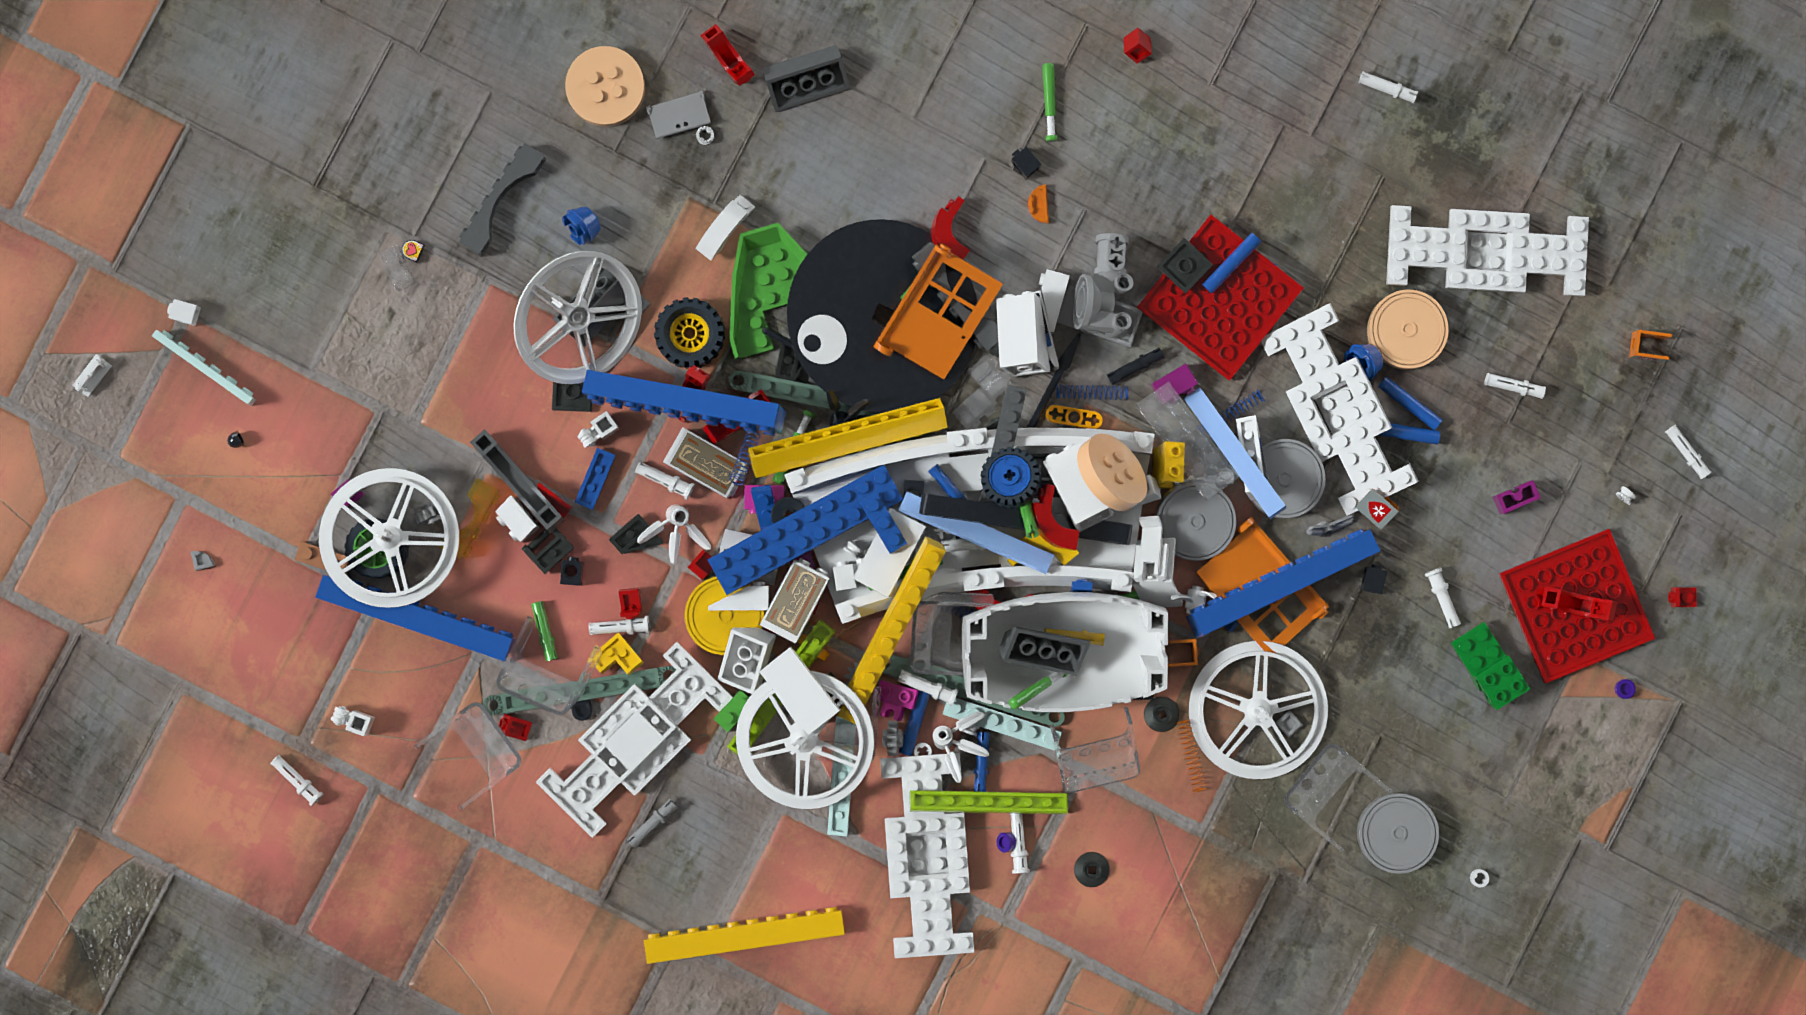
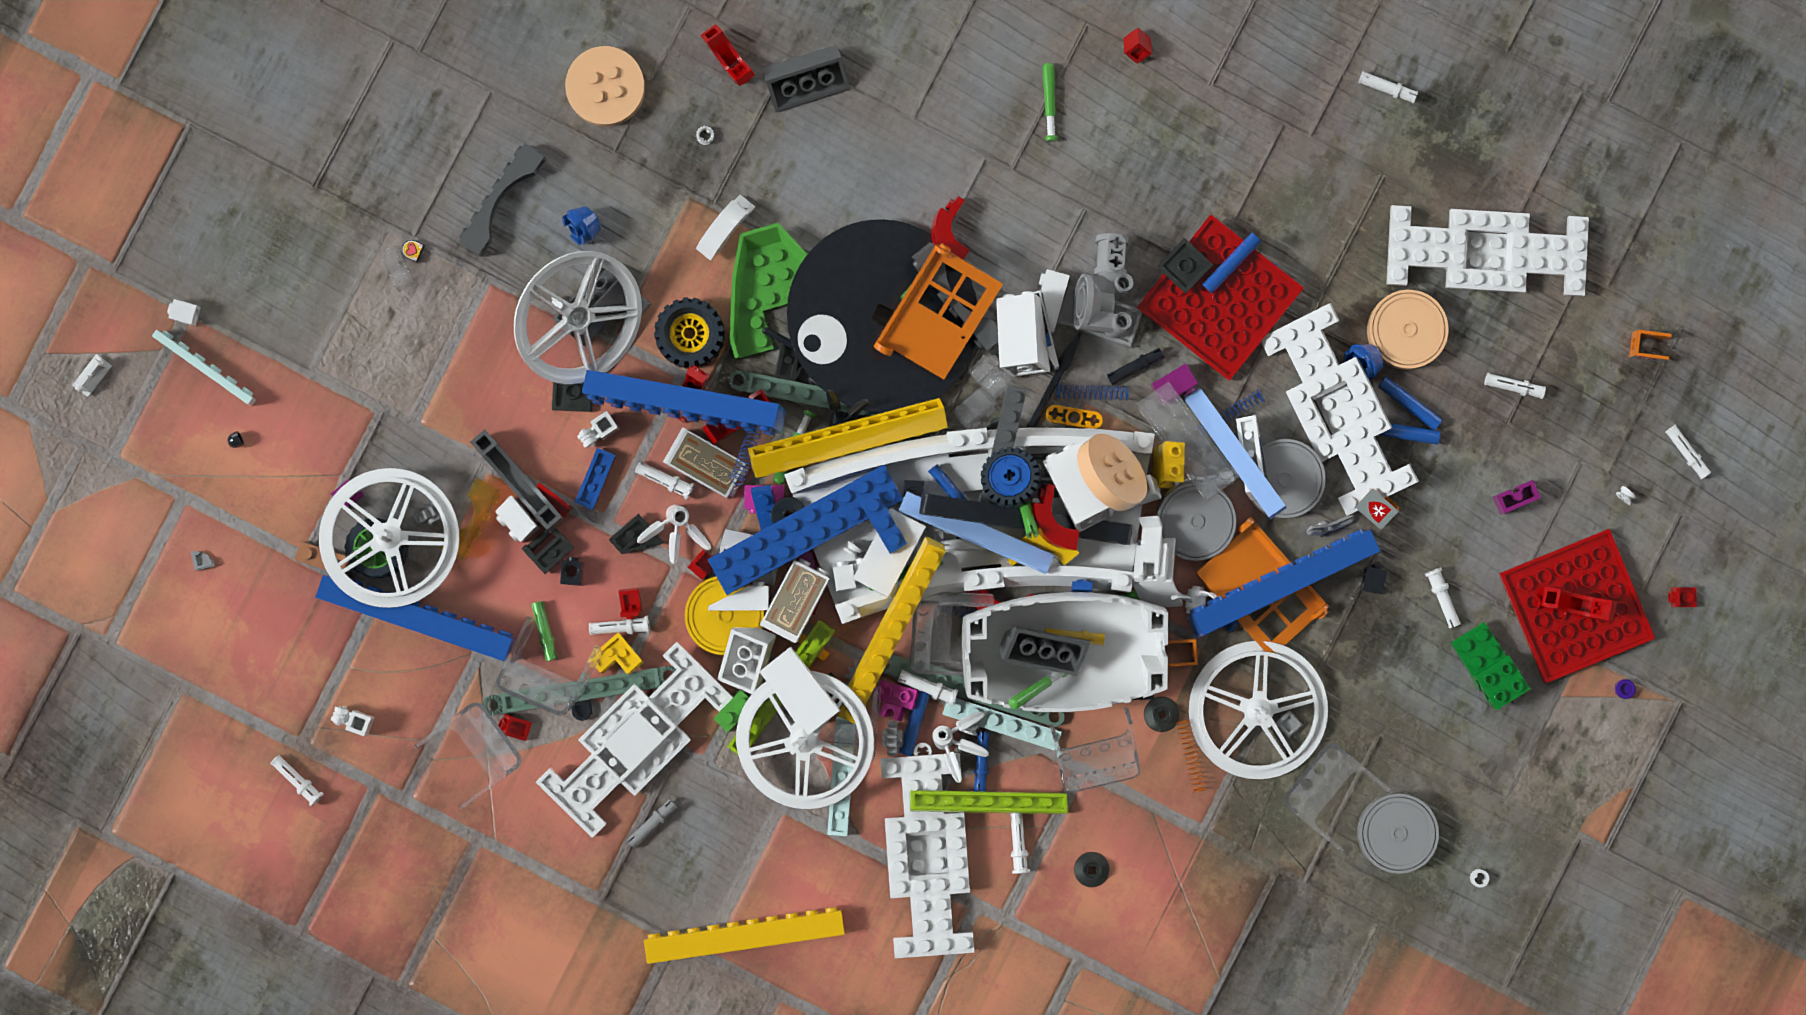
light grey door [646,90,711,139] -> none
dark purple tile [996,832,1016,853] -> none
black brick [1011,146,1042,179] -> none
orange tile [1028,184,1049,224] -> none

